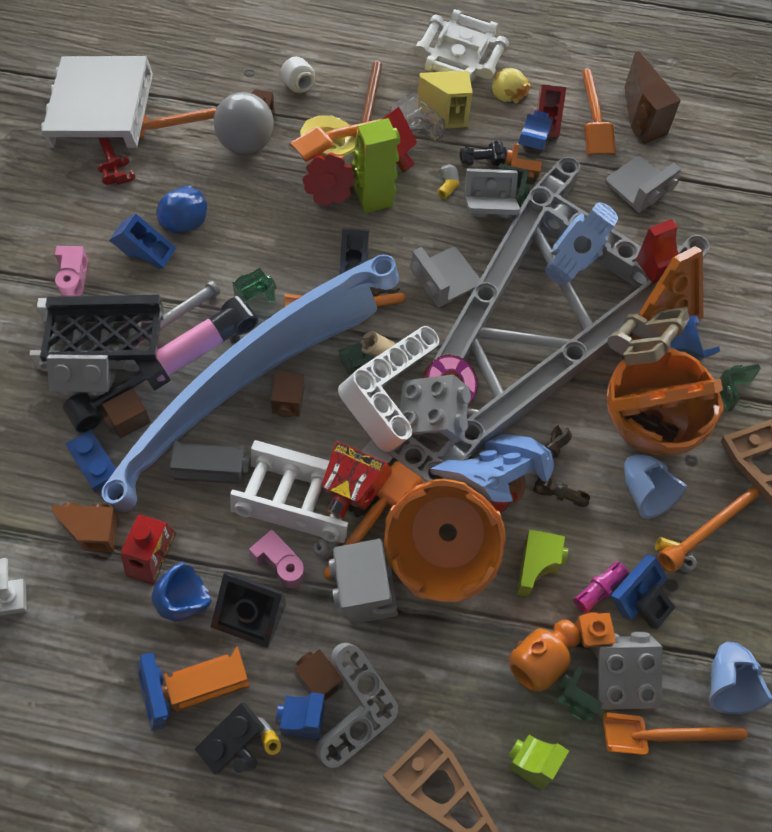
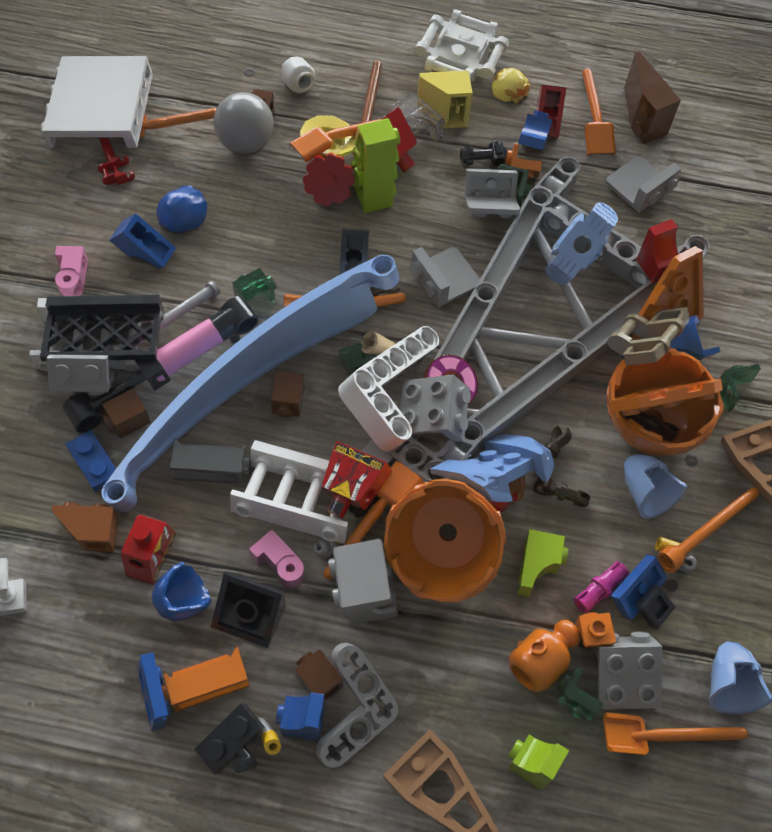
arm [437,164,459,200] -> none

